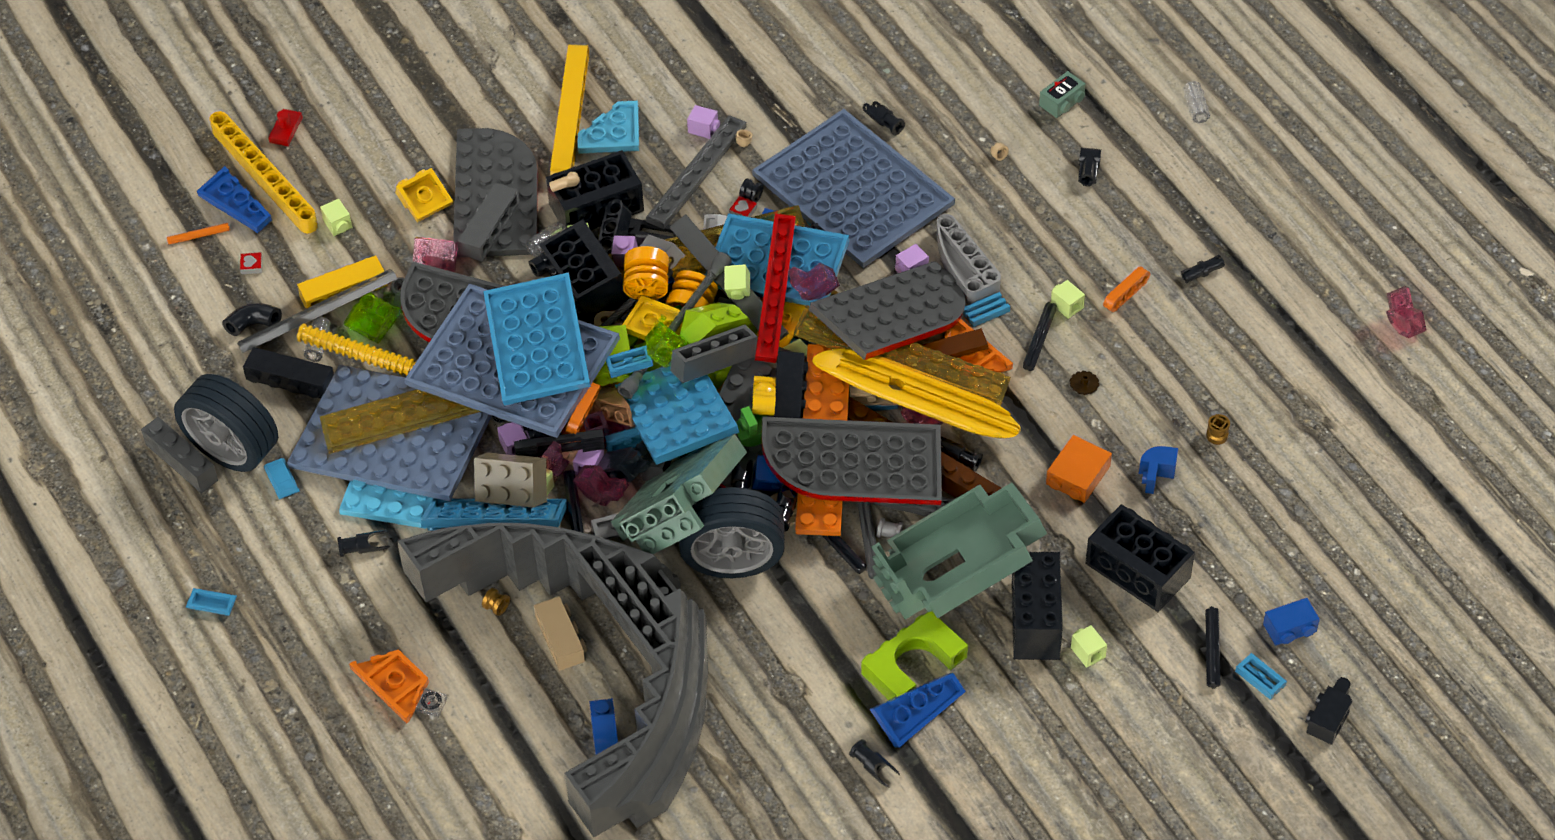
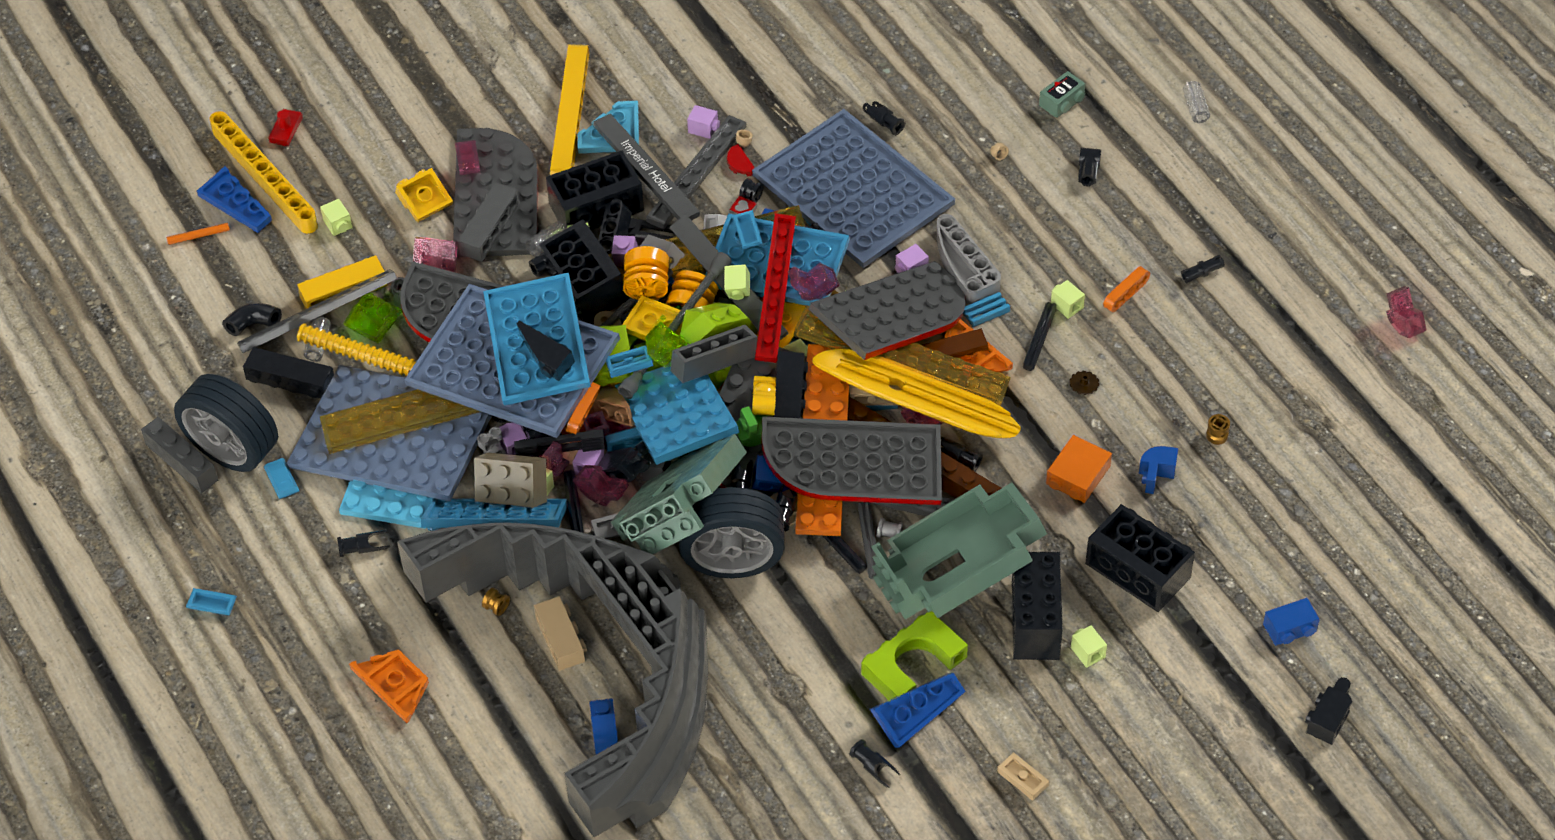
tile [240,252,263,274] -> none
clear tile [416,688,448,717] -> none
tan arm [549,172,580,192] -> none
black axle [1205,606,1221,689] -> none
dark azure tile [1235,653,1287,700] -> none
none -> clear pink brick [455,140,480,175]
none -> light grey plate [477,427,506,454]
none -> black slope [516,321,575,381]
none -> dark grey tile [593,113,700,220]
none -> red tile [727,143,755,177]
none -> dark azure tile [732,210,763,250]
none -> tan plate [997,752,1049,800]

